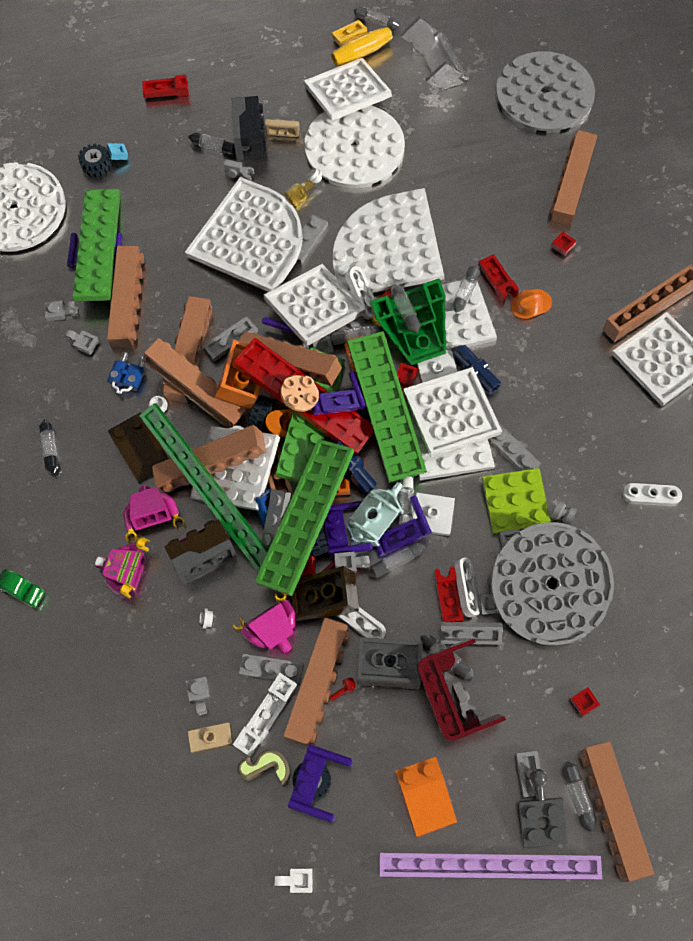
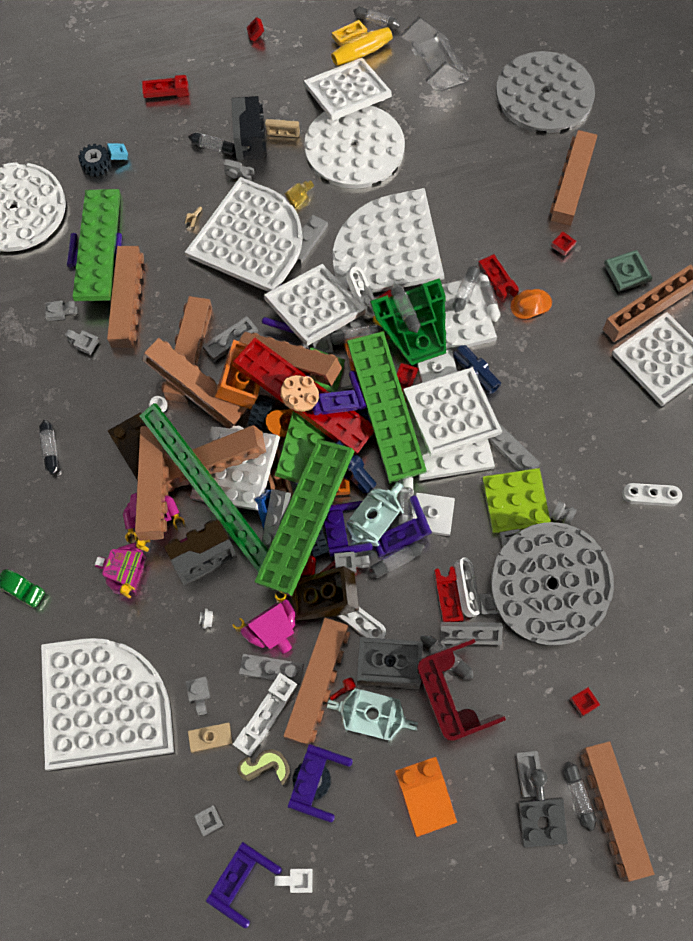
blue piece [107,352,145,394] -> none
white plate [306,168,322,185] -> none
lavender plate [380,853,602,880] -> none
light grey plate [452,682,478,722] -> none
none -> white plate [41,638,174,771]
none -> nougat brick [135,426,170,541]
none -> tan hand [185,207,202,227]
none -> light grey plate [194,805,224,836]
none -> dark purple plate [206,842,282,928]
none -> red plate [246,17,264,42]
none -> light aqua plate [327,688,418,742]
none -> piece [477,273,501,322]
none -> sand green plate [604,250,653,292]

